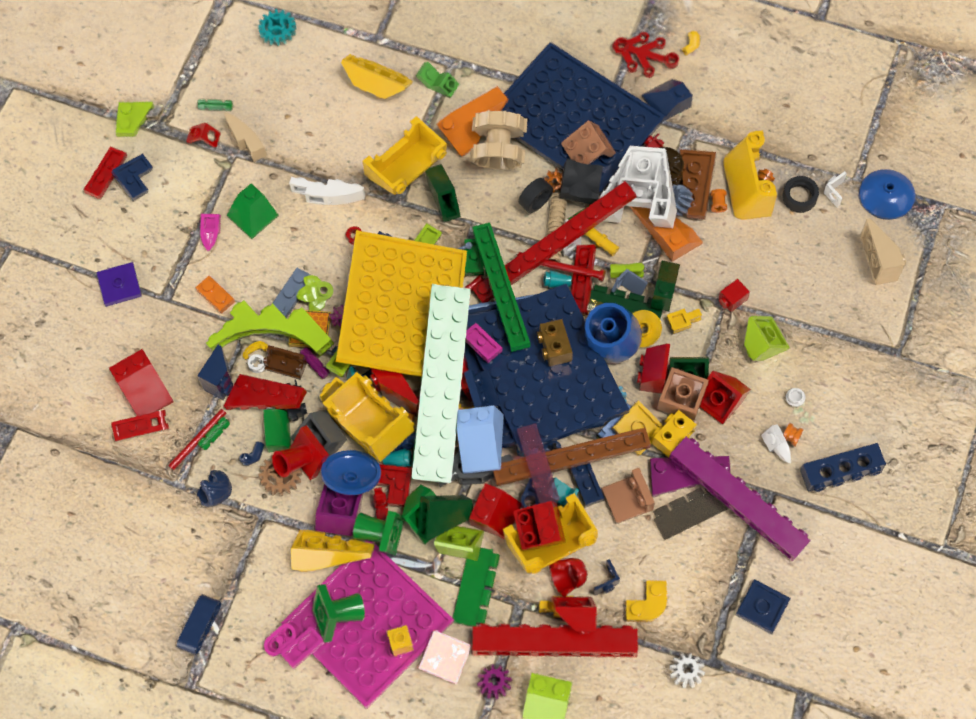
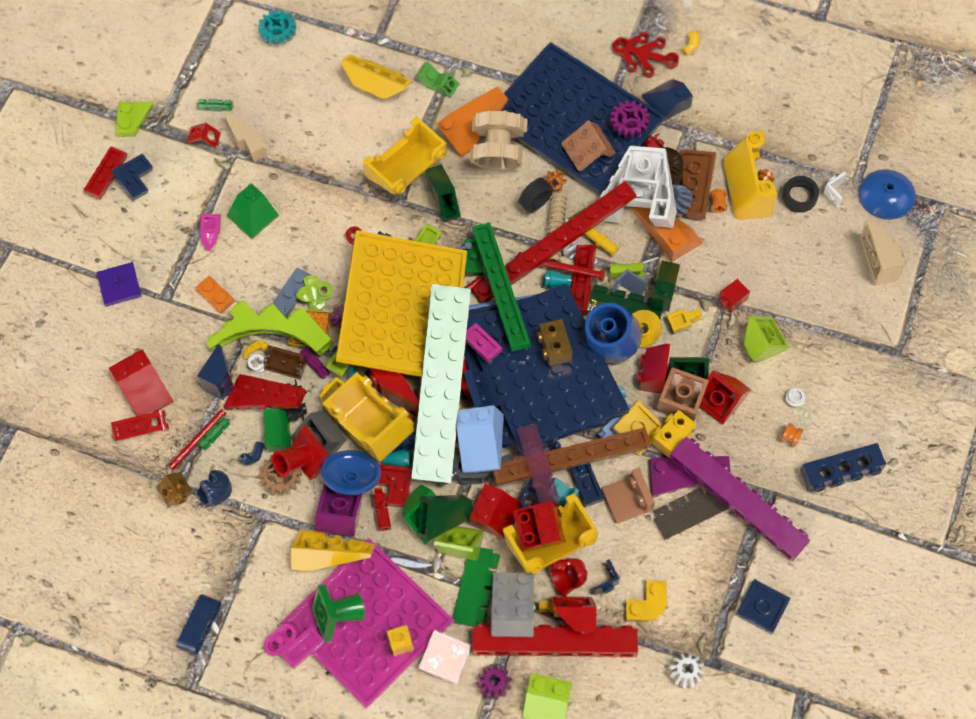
white slope [289,177,365,205] -> none
green plant [353,511,405,556] -> none
black brick [559,159,603,204] -> none
white plate [761,424,791,464] -> none
none -> pearl gold brick [157,472,192,505]
none -> light grey brick [492,572,534,637]
none -> magenta gear [610,100,650,139]

